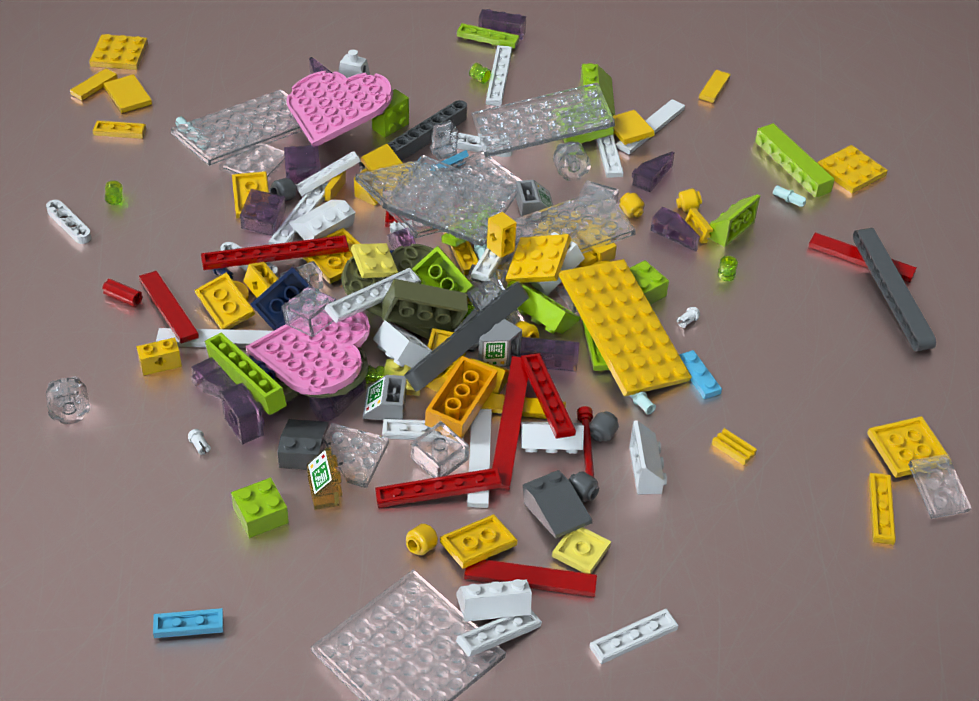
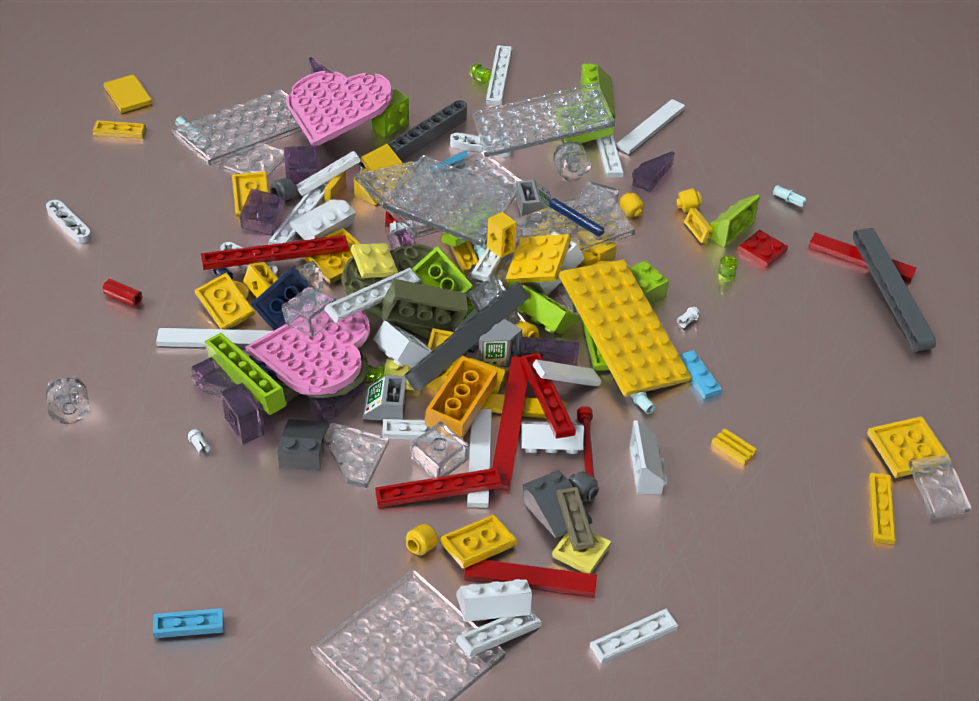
yellow tile [70,68,118,101] -> none
yellow plate [89,34,148,70] -> none
clear neon green wheel [105,181,123,205] -> none
yellow brick [136,337,182,376] -> none
red tile [139,271,199,344] -> none
lime brick [231,477,289,538] -> none
clear yellow slope [307,447,342,510] -> none
white torso [338,50,370,78] -> none
clear brick [430,120,459,160] -> none
lime plate [457,23,519,49] -> none
clear purple brick [478,9,526,40] -> none
dark grey head [589,411,619,442] -> none
yellow tile [611,110,655,145] -> none
clear purple slope [650,207,700,251] -> none
yellow tile [699,70,730,103] -> none
lime brick [755,123,835,198] -> none
yellow plate [817,145,888,194] -> none
none -> white tile [533,360,602,387]
none -> dark blue axle [549,198,604,237]
none -> dark tan tile [556,487,595,551]
none -> red plate [738,229,788,268]

